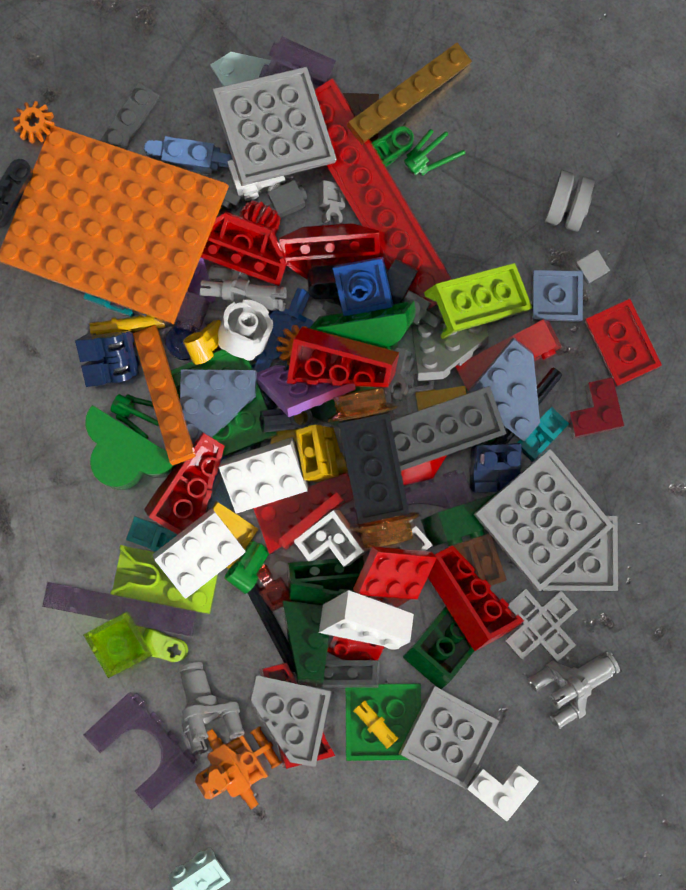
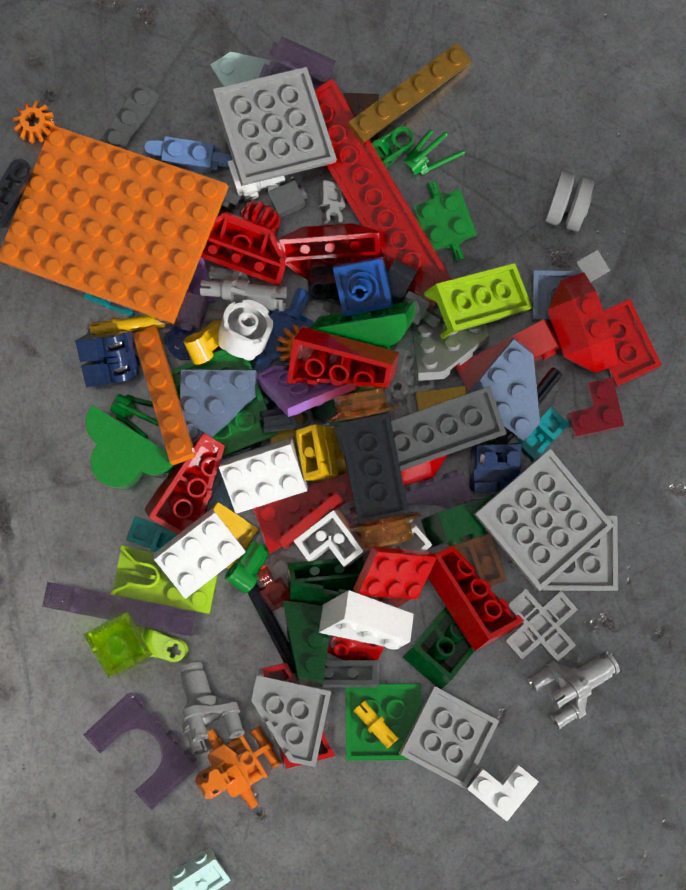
none -> green plate [414,180,477,262]
none -> red wedge [547,272,618,373]

